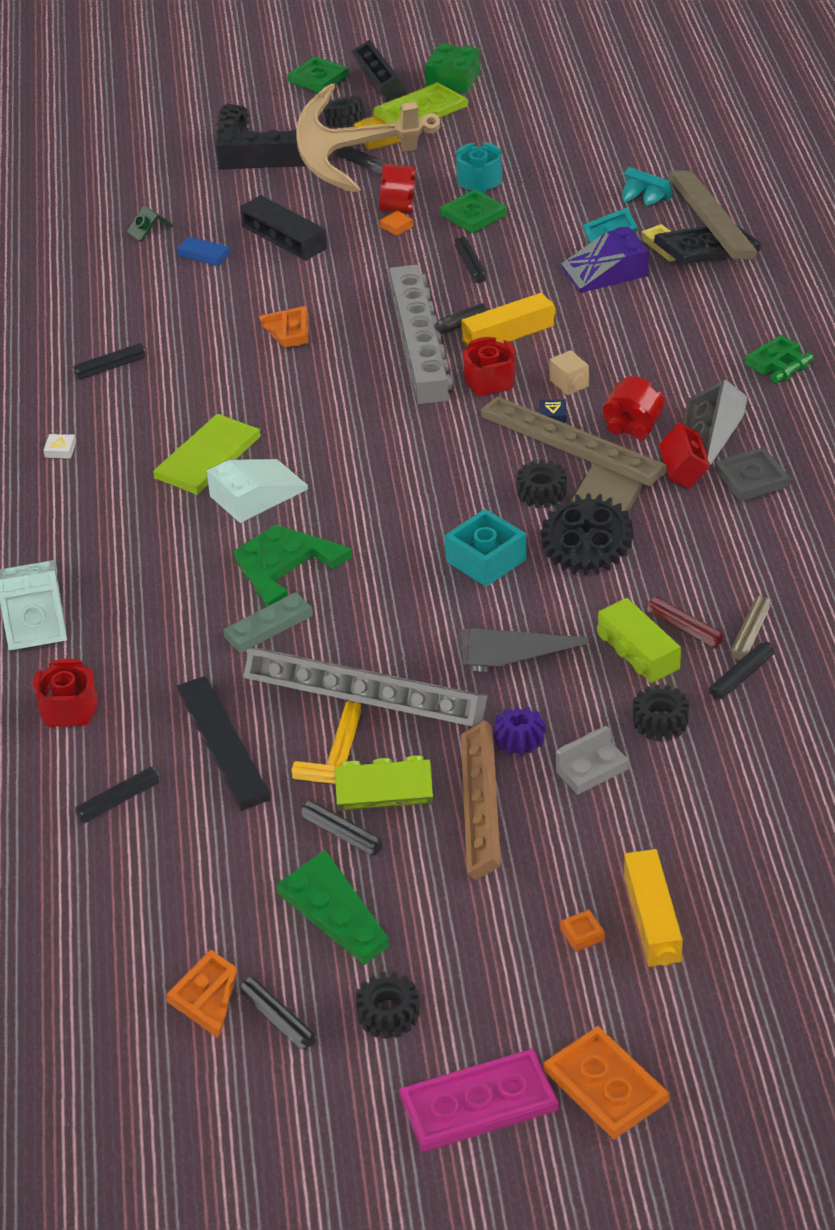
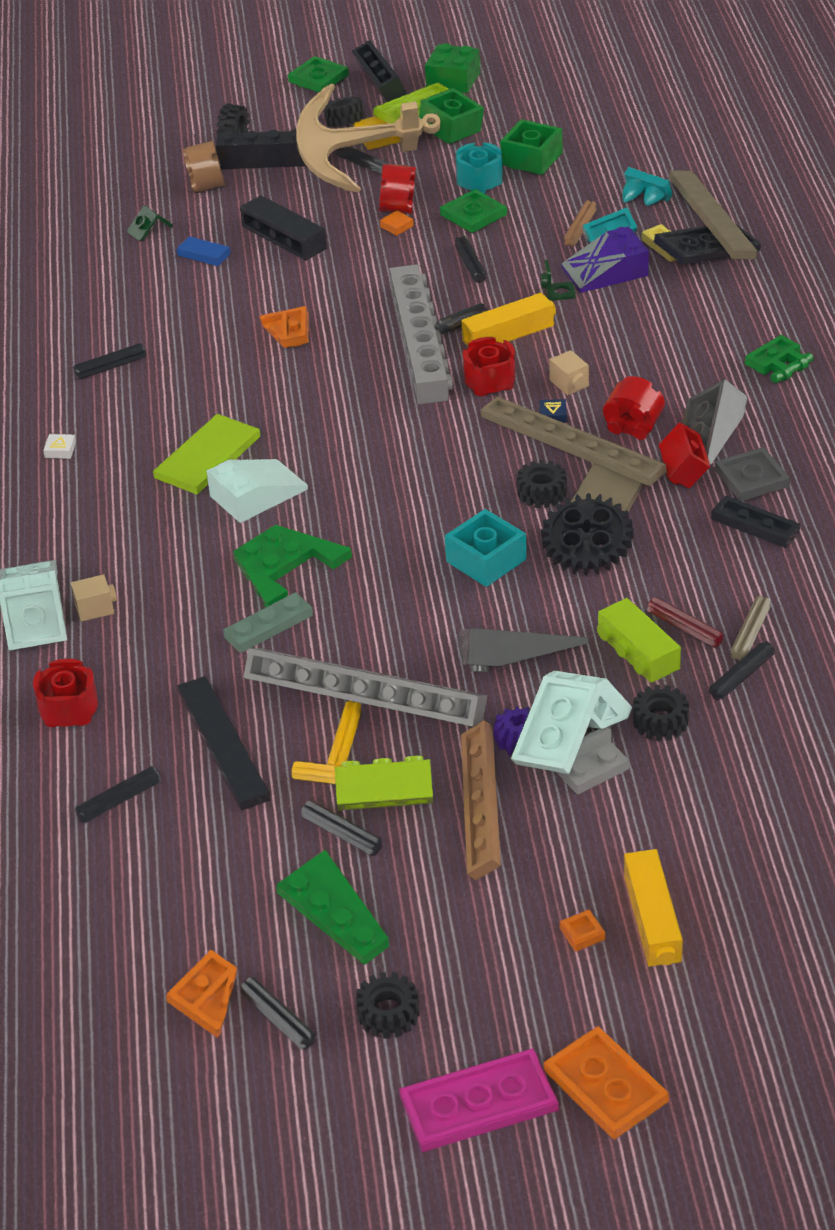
none -> tan brick [71,574,117,622]
none -> medium nougat brick [182,140,225,193]
none -> green brick [419,88,484,144]
none -> green brick [500,119,563,175]
none -> light aqua bracket [511,671,632,774]
none -> dark green bracket [540,260,576,301]
none -> medium nougat axle [564,200,596,247]
none -> black plate [711,496,800,548]

